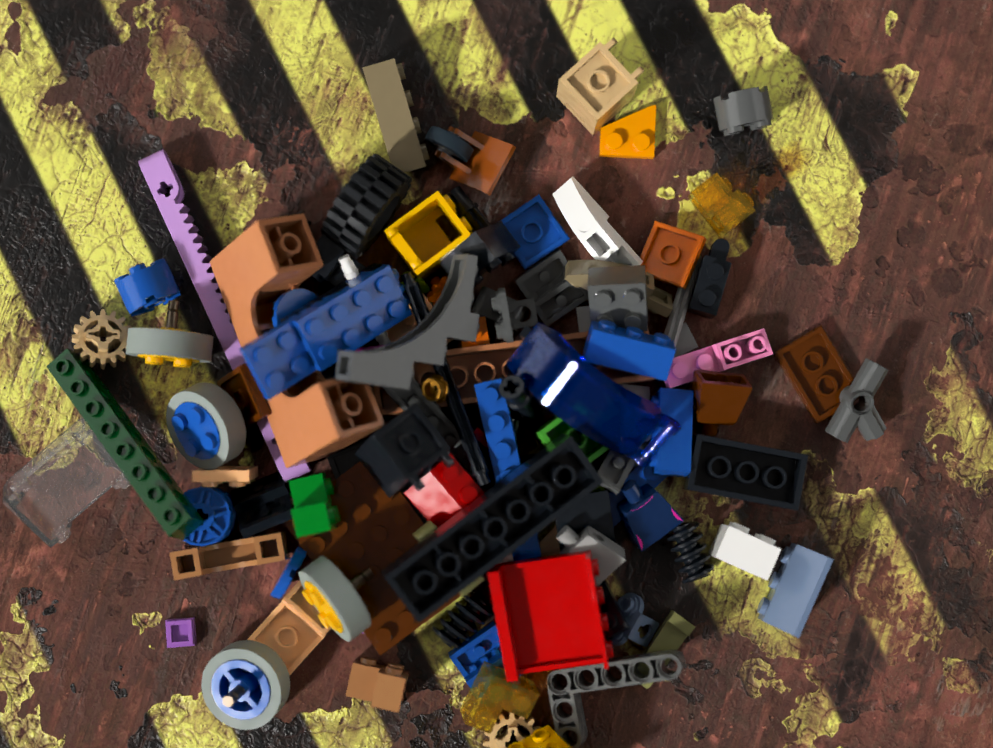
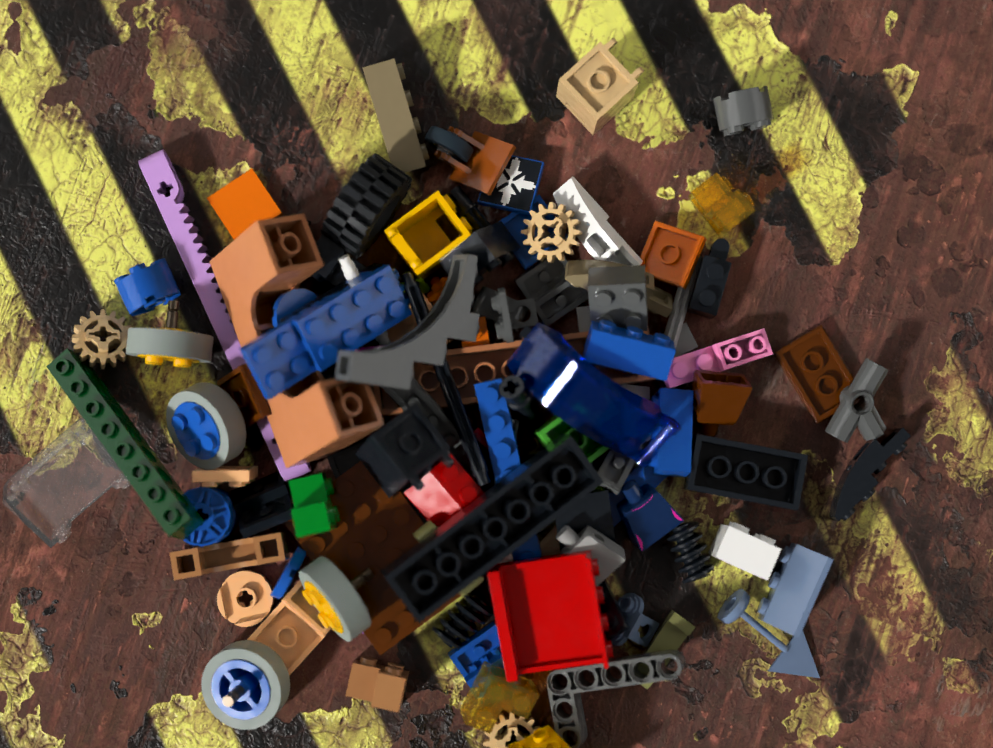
medium lavender tile [165,617,197,648] -> none
pearl gold plate [422,375,449,402] -> none
light orange wing [599,105,656,159] -> none
none -> orange tile [207,168,283,240]
none -> light nougat plate [217,570,274,627]
none -> tile [477,155,545,216]
none -> tan gear [521,202,582,263]
none -> sand blue piece [717,589,820,678]
none -> black slope [829,428,911,521]

